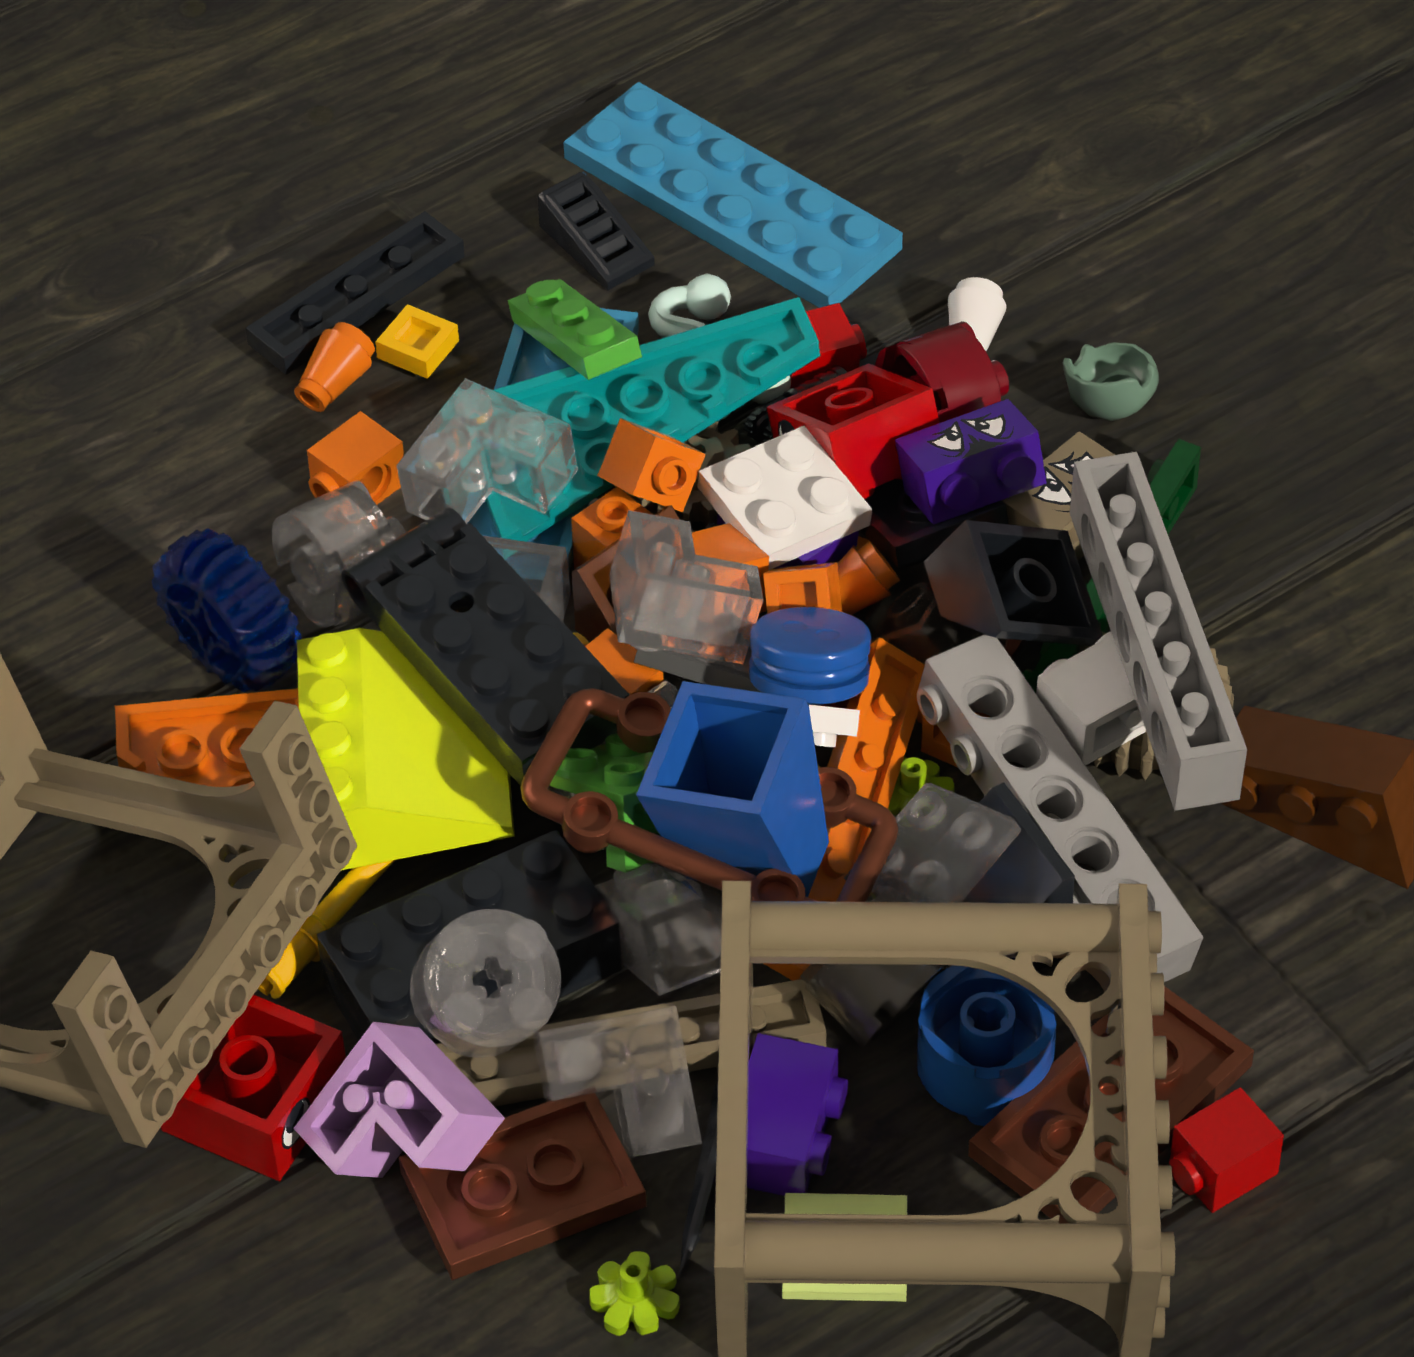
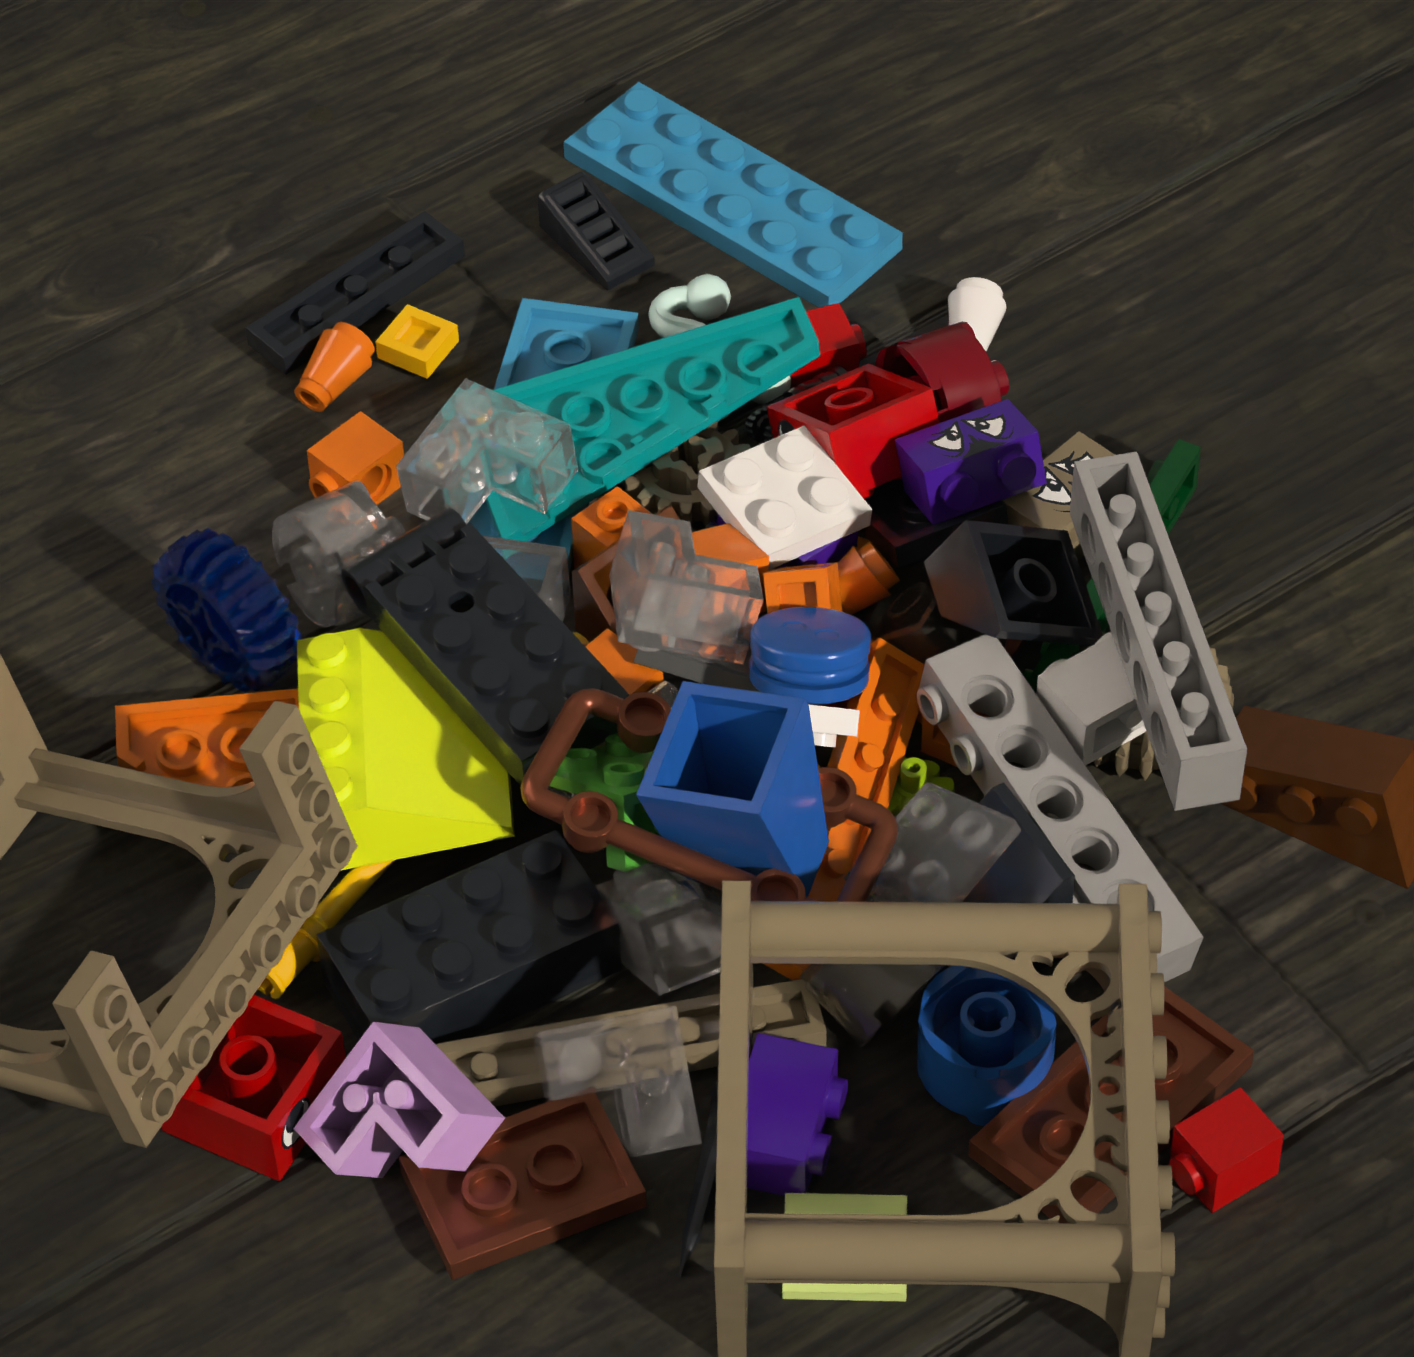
clear brick [410,909,561,1058] -> none
bright green plate [507,279,642,380] -> none
lime plant [589,1251,680,1336] -> none
orange brick [597,418,706,512] -> none
sand green hair [1063,342,1159,421] -> none

